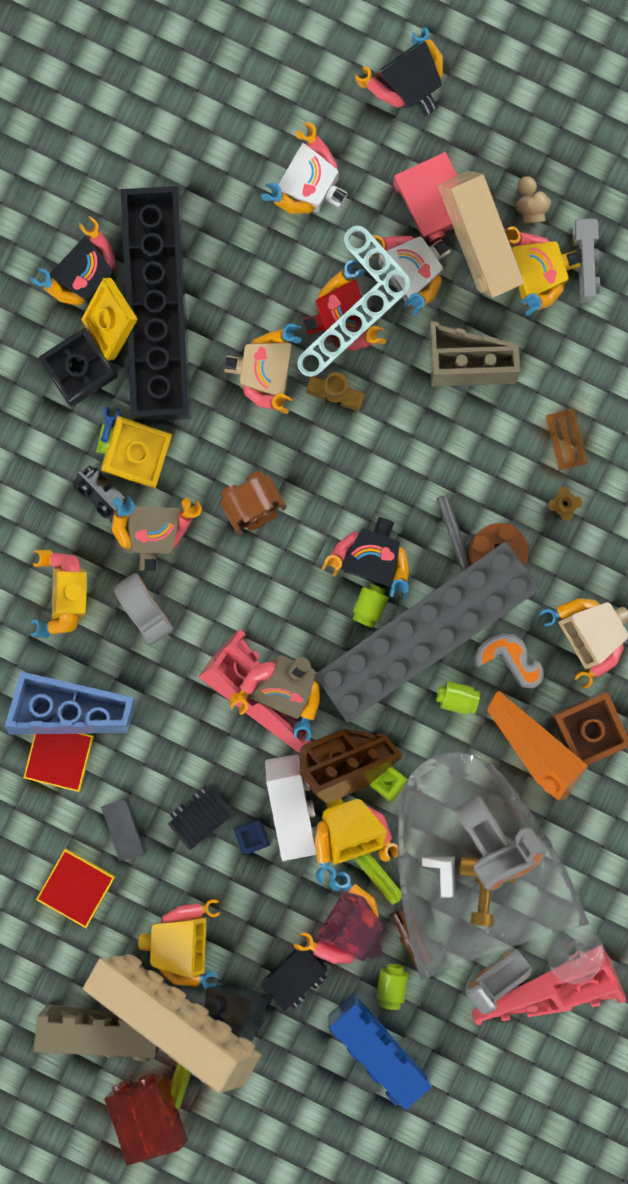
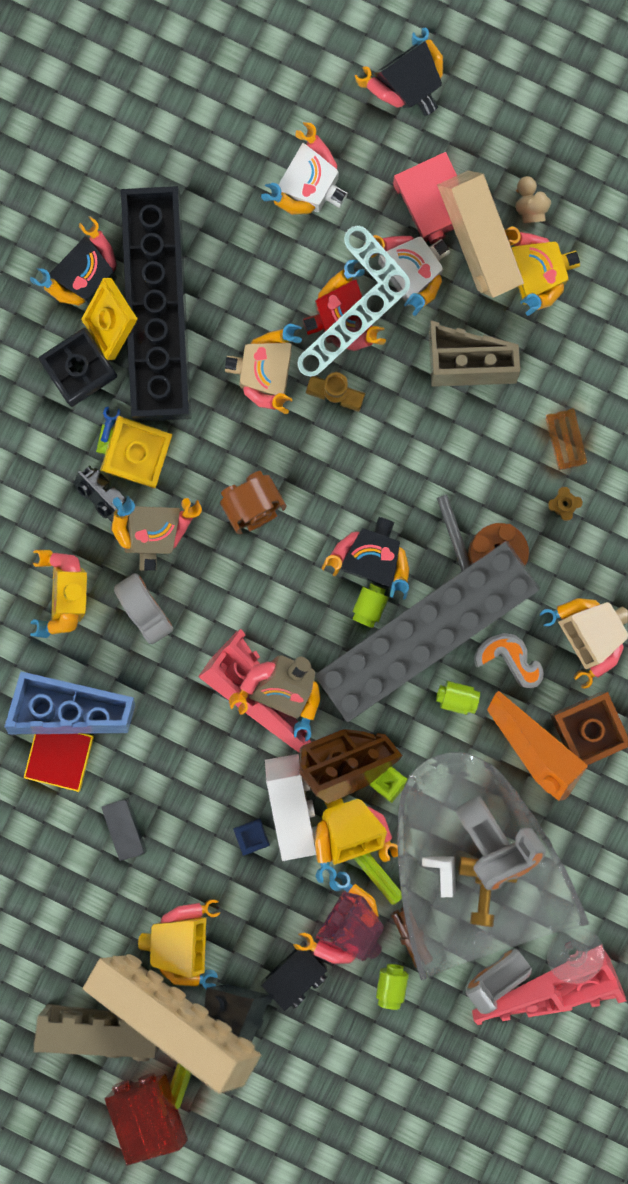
red tile [36,848,116,928] -> none
black brick [168,786,236,851] -> none
blue wedge [328,993,432,1110] -> none
light grey plate [572,219,600,303] -> none

